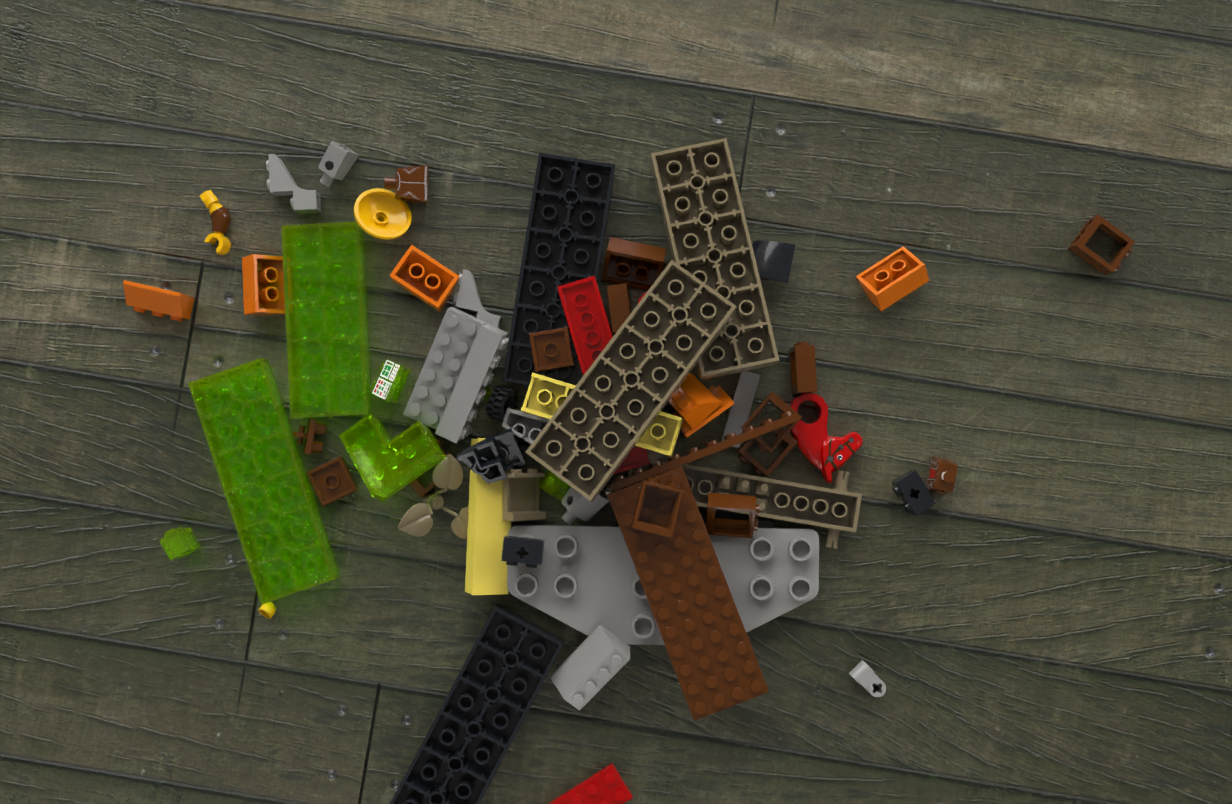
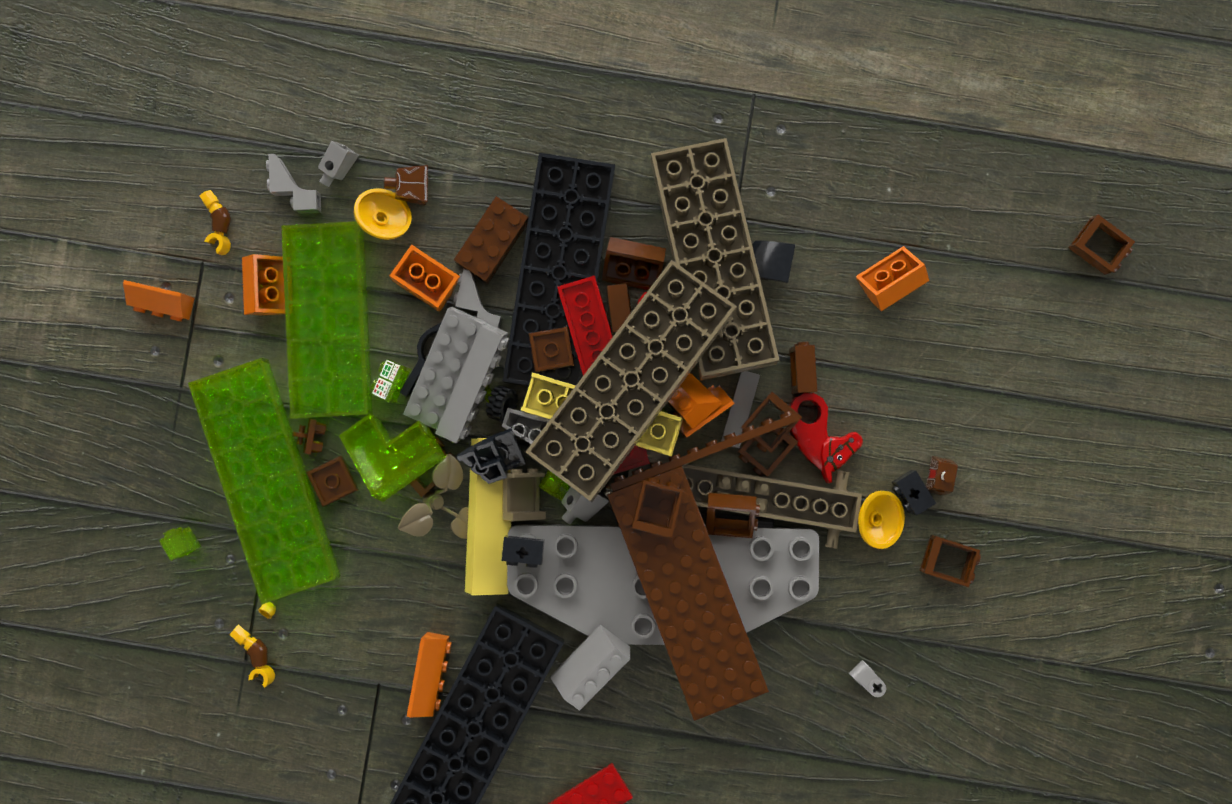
none -> yellow piece [230,625,275,688]
none -> black piece [399,322,442,397]
none -> orange slope [406,632,452,718]
none -> reddish brown brick [454,196,529,284]
none -> yellow dish [858,491,905,549]
none -> reddish brown window [920,535,981,587]

